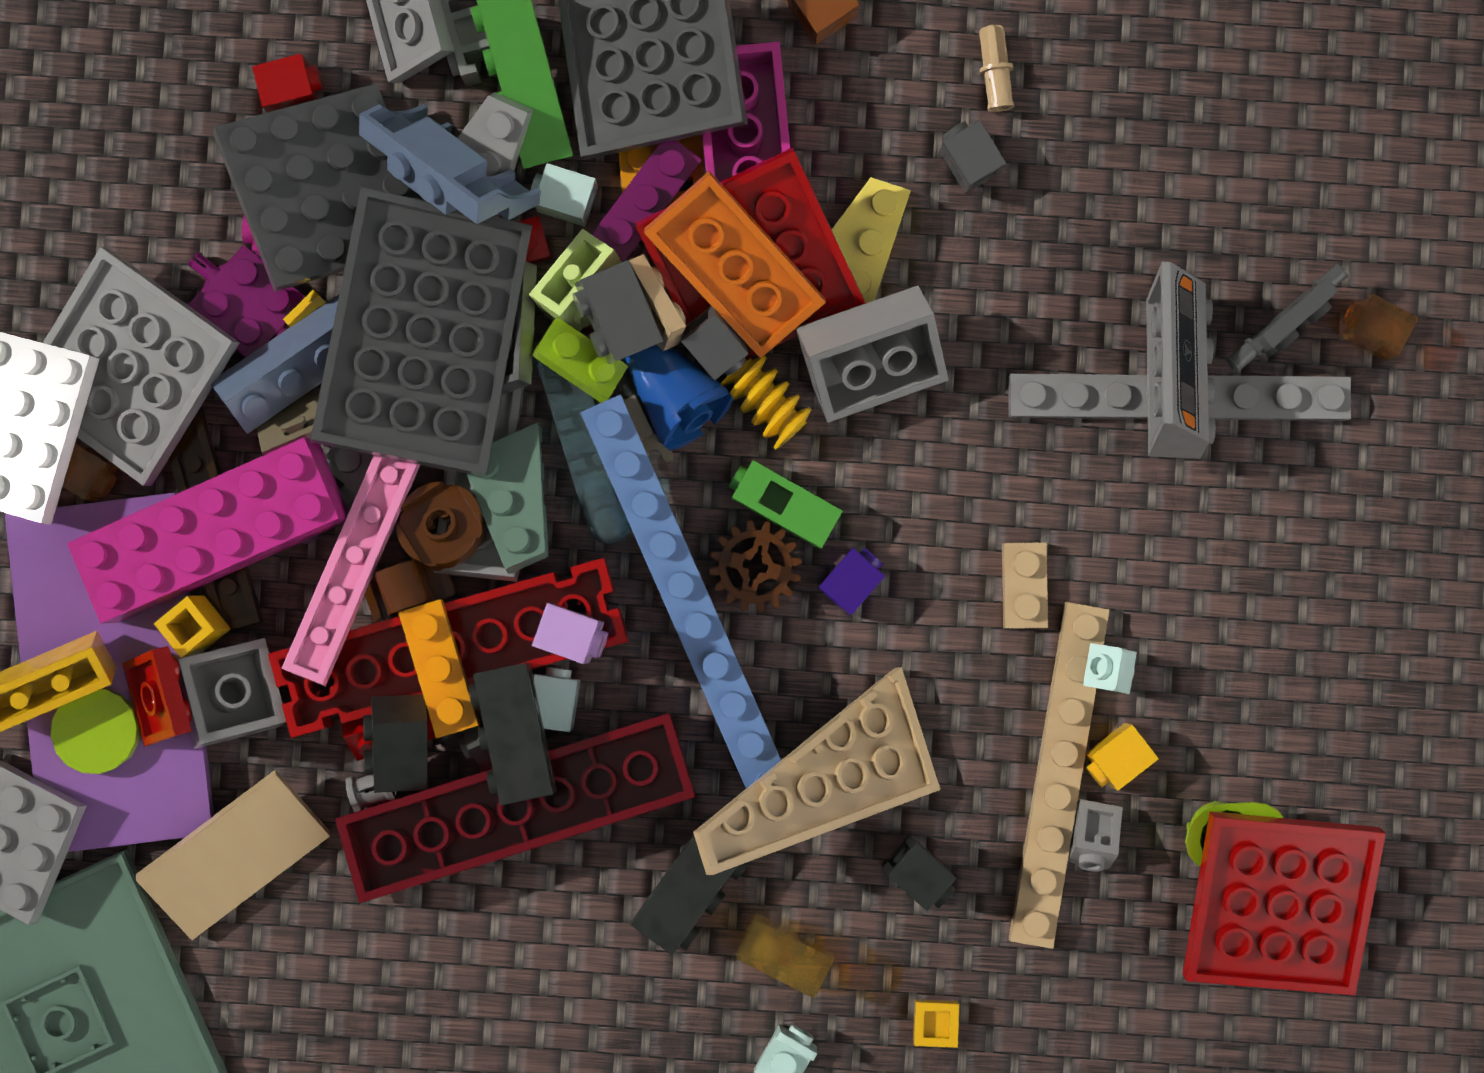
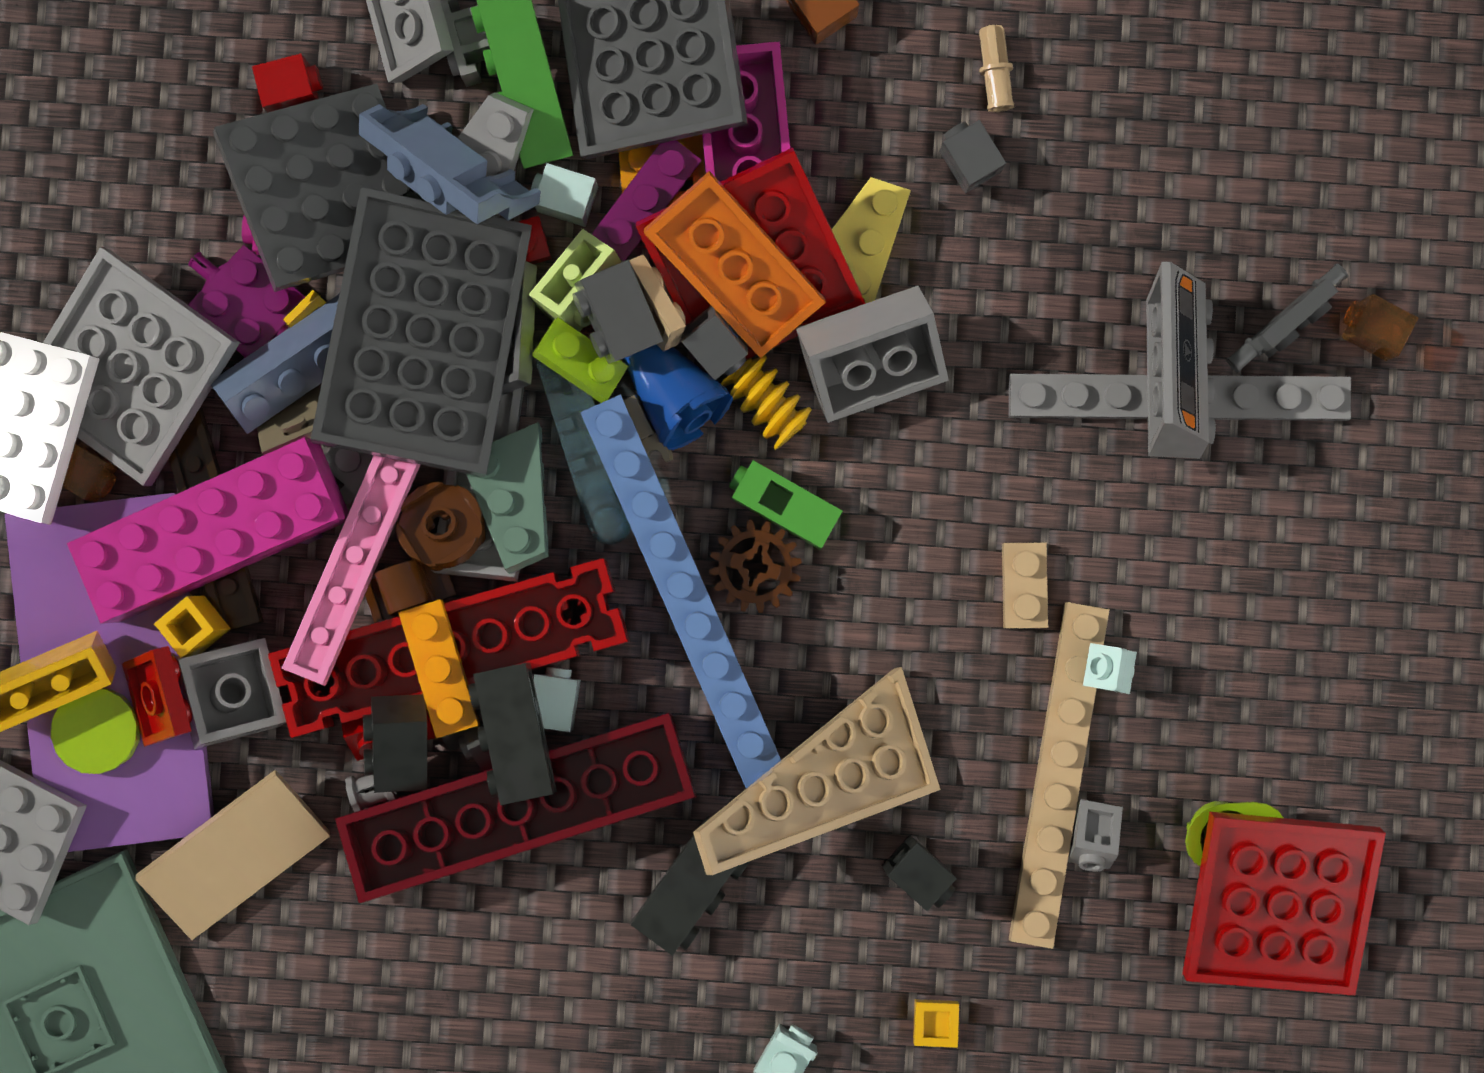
lavender brick [532,603,608,664] -> none
clear yellow brick [736,913,834,999] -> none
dark purple brick [818,548,885,616] -> none
yellow brick [1085,723,1159,791] -> none

